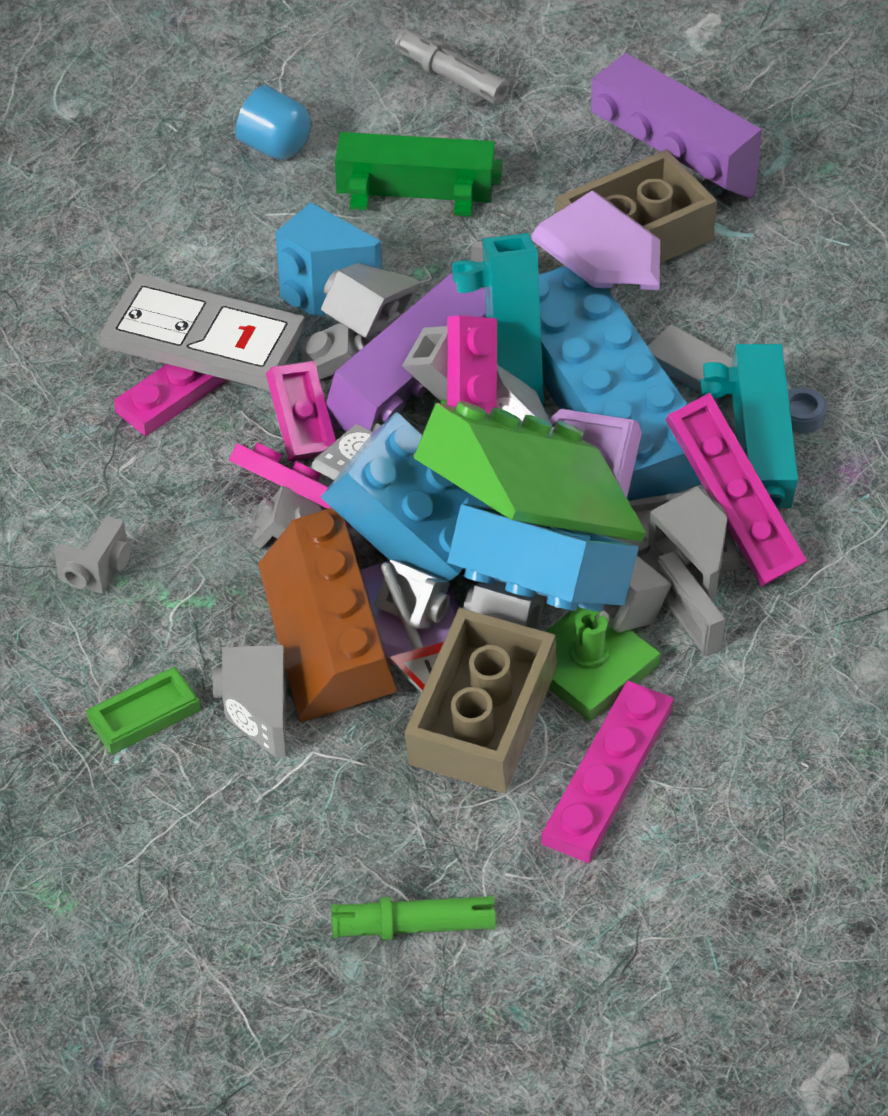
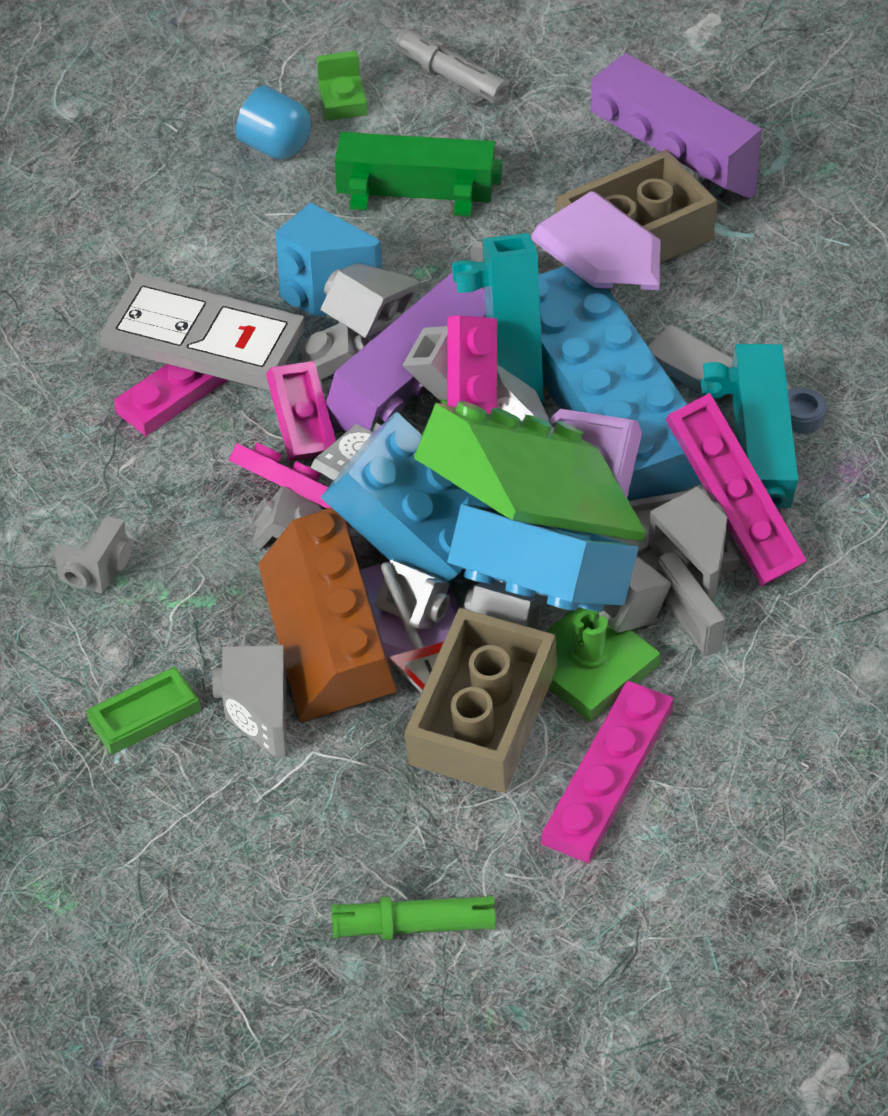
none -> bright green bracket [316,51,367,121]

